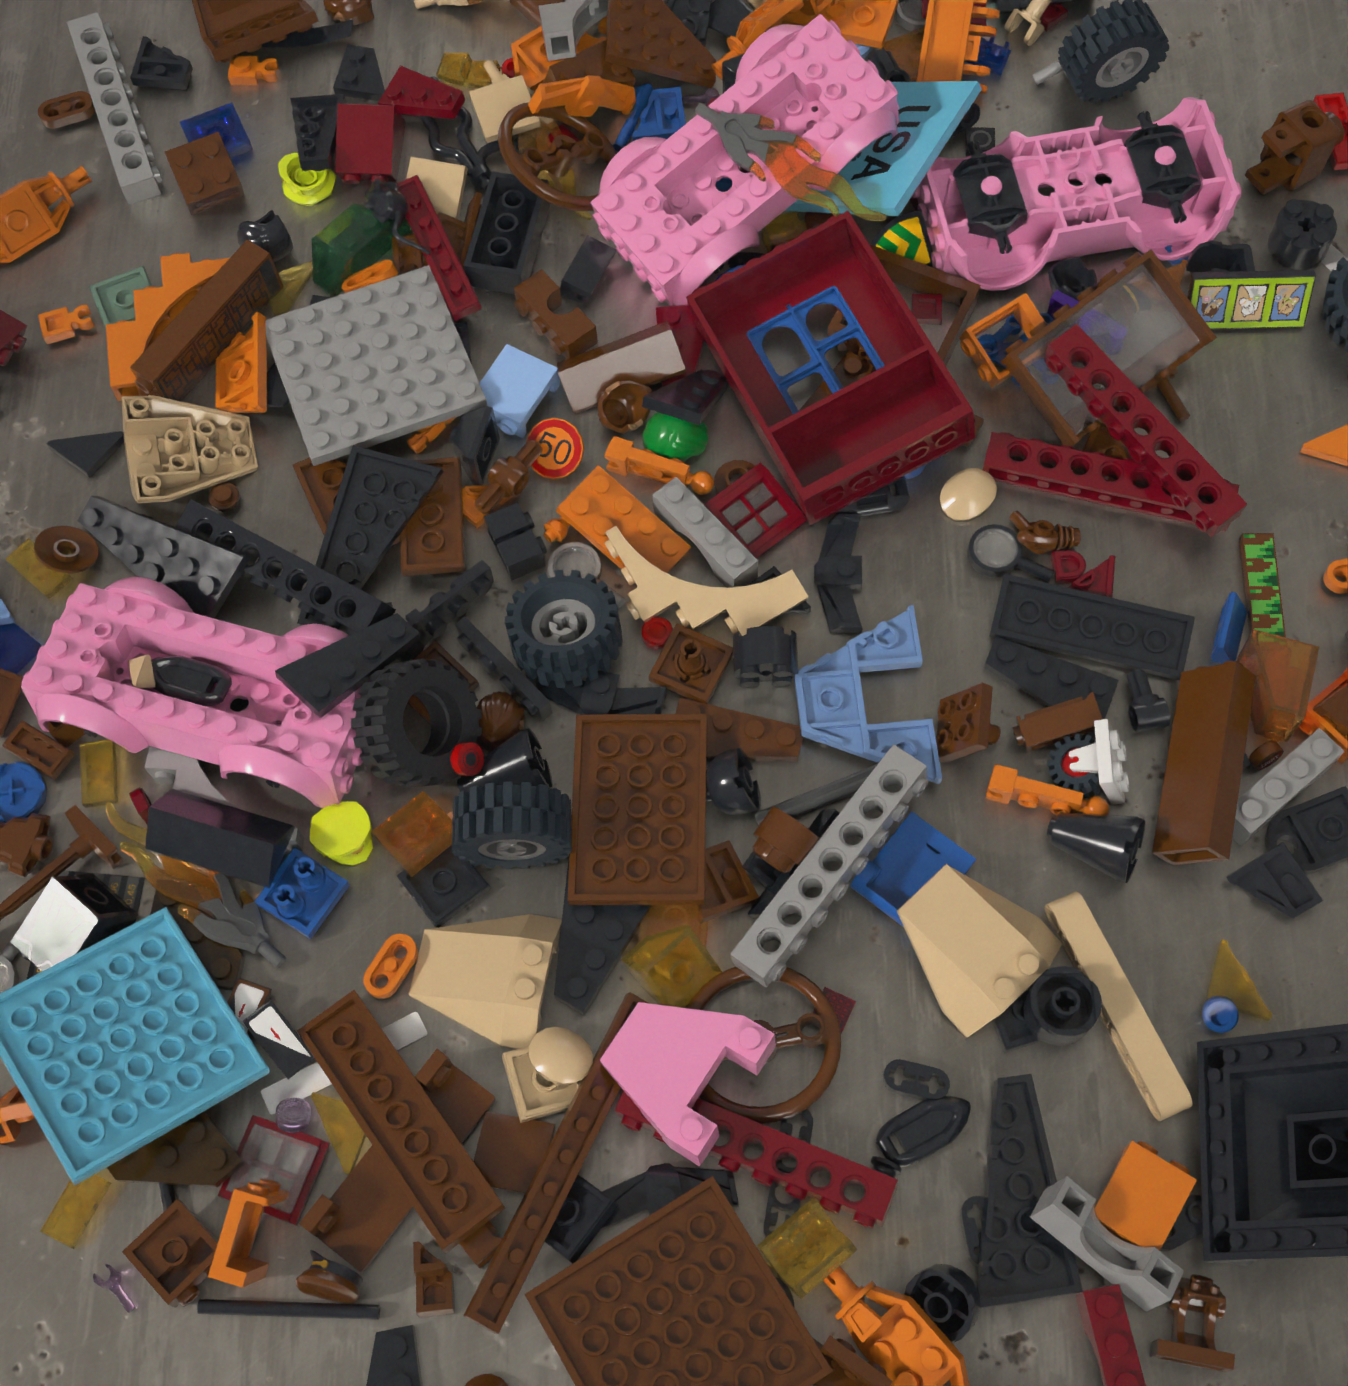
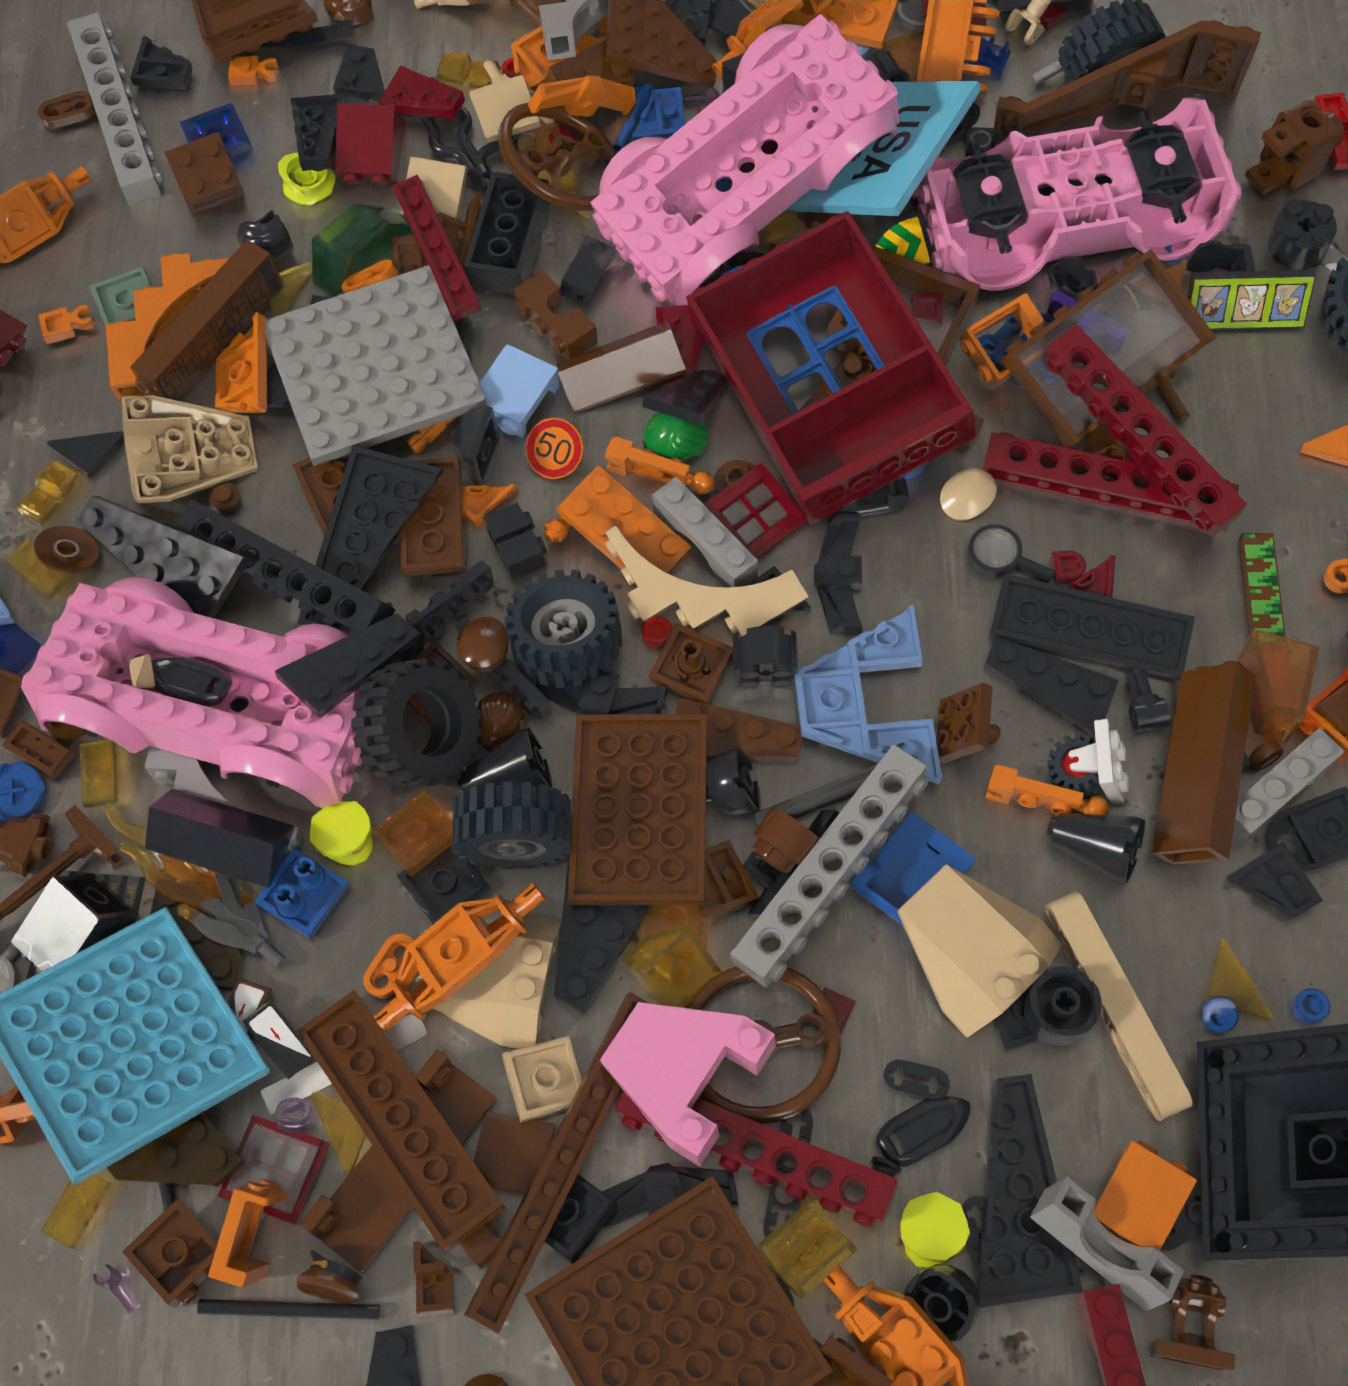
dark red tile [129,787,152,824] -> none
black animal [364,179,430,255] -> none
red tile [450,742,484,776] -> none
reddish brown axle [475,440,543,514] -> none
tan hat [528,1027,593,1085] -> none
clear piece [548,542,626,609] -> none
reddish brown hair [597,380,652,434] -> none
piece [695,103,886,221] -> none
reddish brown piece [1009,511,1081,554] -> none
reddish brown window [1012,692,1103,753] -> none
blue slope [1210,592,1247,664] -> none
none -> clear yellow slope [15,460,79,526]
none -> orange plate [373,882,547,1032]
none -> reddish brown hat [456,617,509,672]
none -> neon yellow hat [900,1192,970,1268]
none -> reddish brown wing [994,20,1261,136]
none -> blue tile [1292,988,1331,1025]

